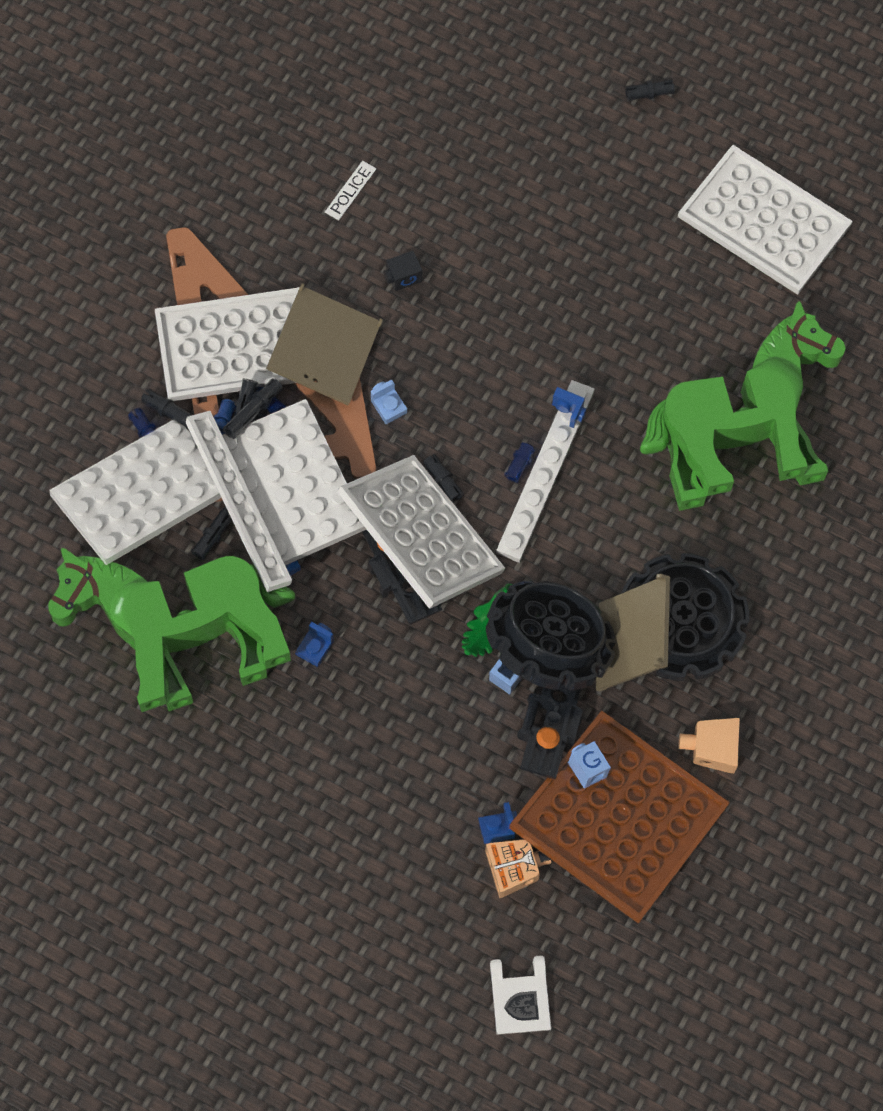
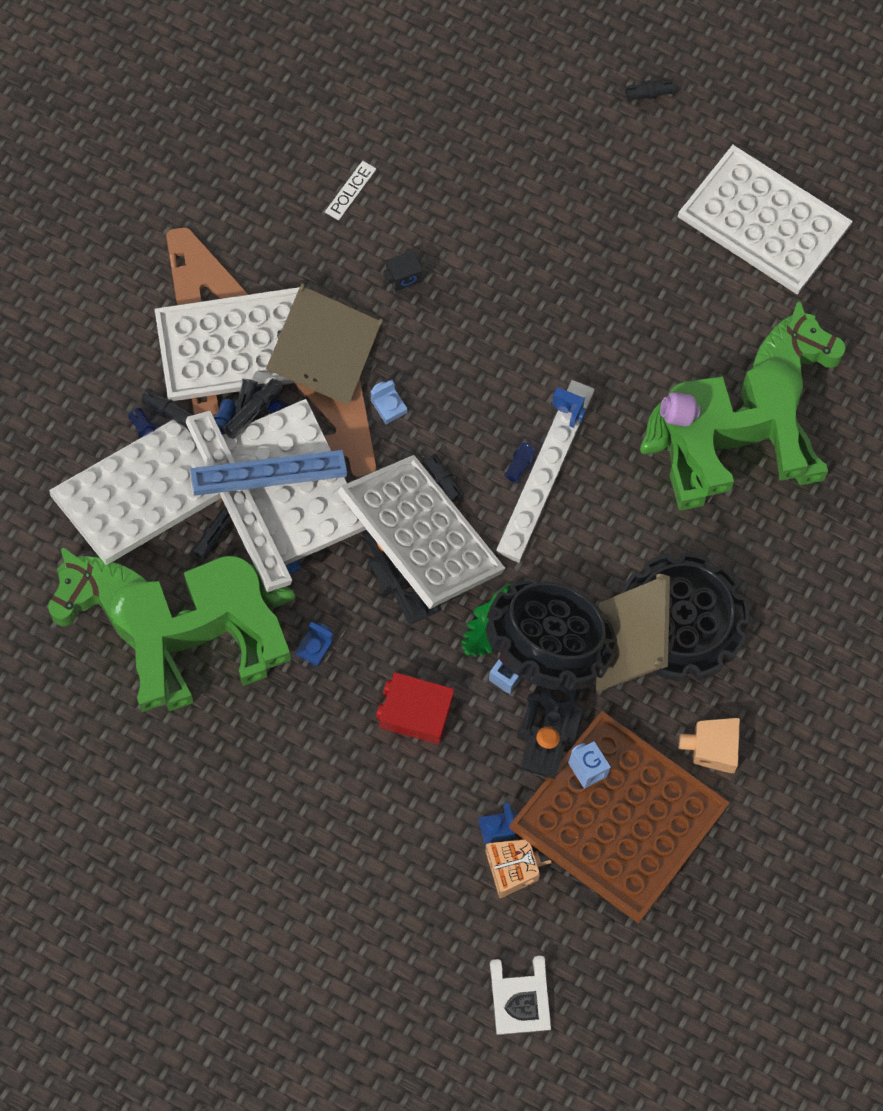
none -> medium blue plate [190,450,347,496]
none -> red brick [376,672,454,745]
none -> lavender head [660,392,700,427]

